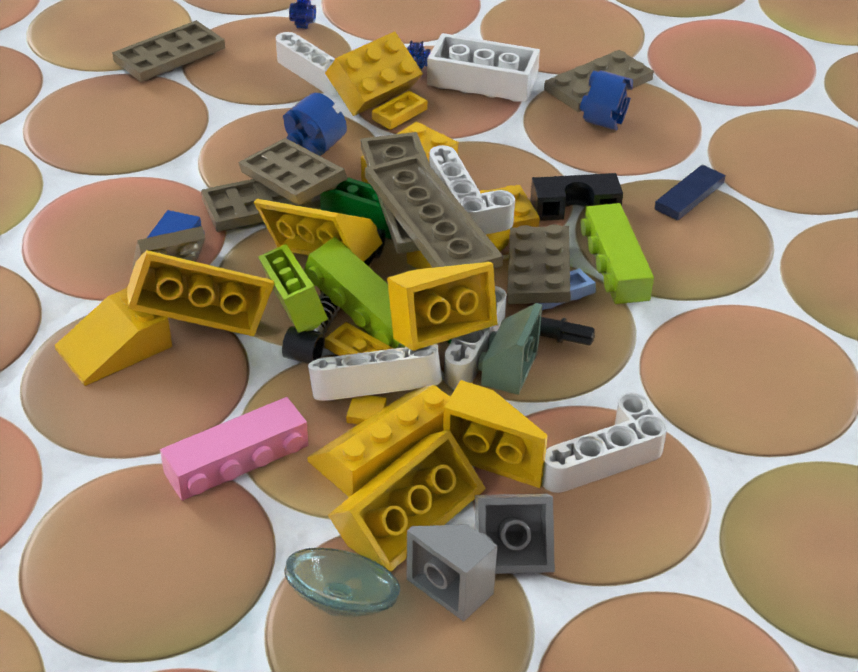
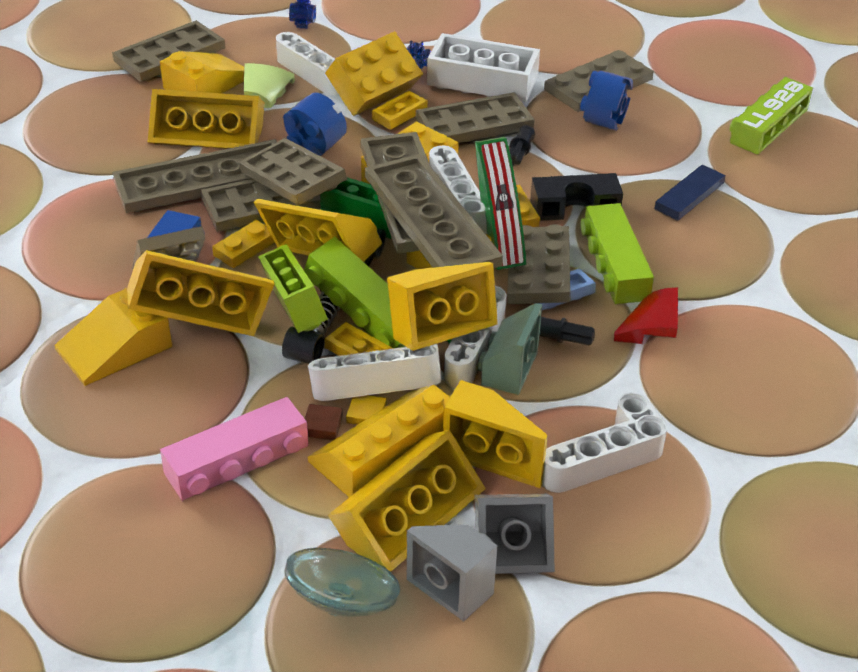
none -> dark tan plate [112,139,277,213]
none -> yellow slope [147,89,265,149]
none -> yellow slope [160,51,244,93]
none -> yellow plate [212,220,275,268]
none -> yellowish green slope [244,63,295,108]
none -> copper tile [305,404,343,440]
none -> dark tan plate [416,92,535,143]
none -> slope [475,137,527,270]
none -> black axle [509,125,535,167]
none -> red slope [614,287,678,344]
none -> lime brick [729,77,813,155]

